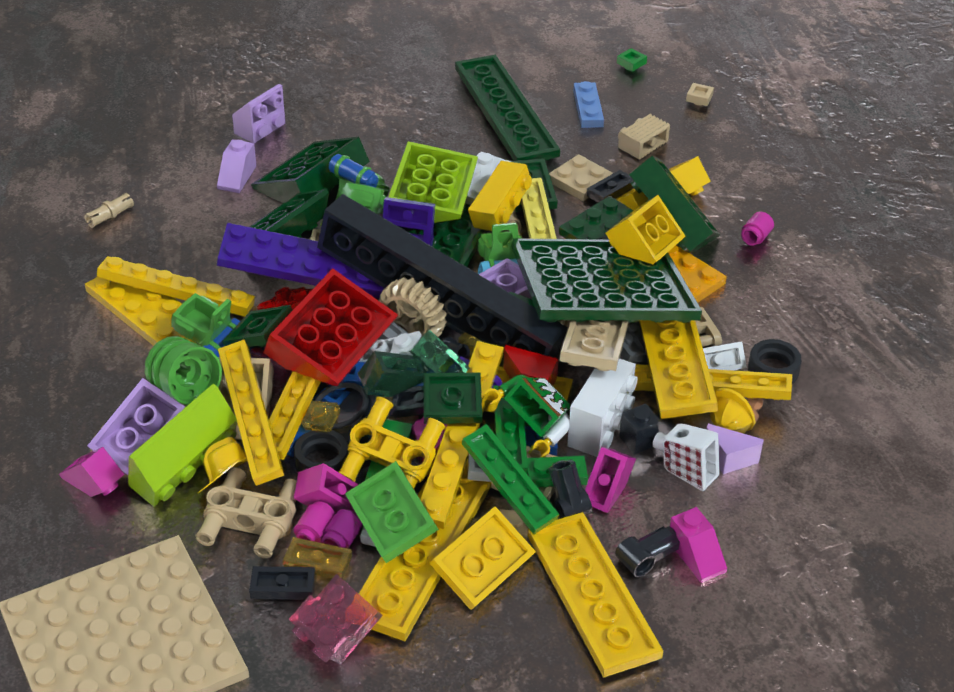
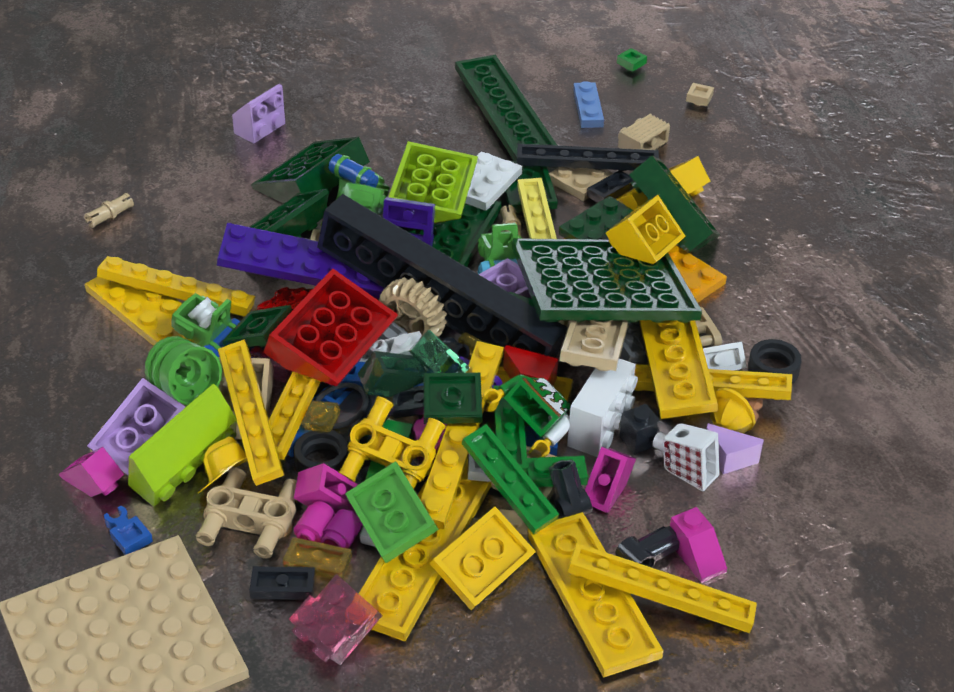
lavender slope [217,139,256,193] -> none
yellow brick [468,161,532,231] -> none
dark pink brick [741,212,774,246] -> none
none -> blue plate [104,506,153,555]
none -> white wheel [188,297,222,329]
none -> black plate [517,144,659,171]
none -> yellow plate [568,543,757,633]

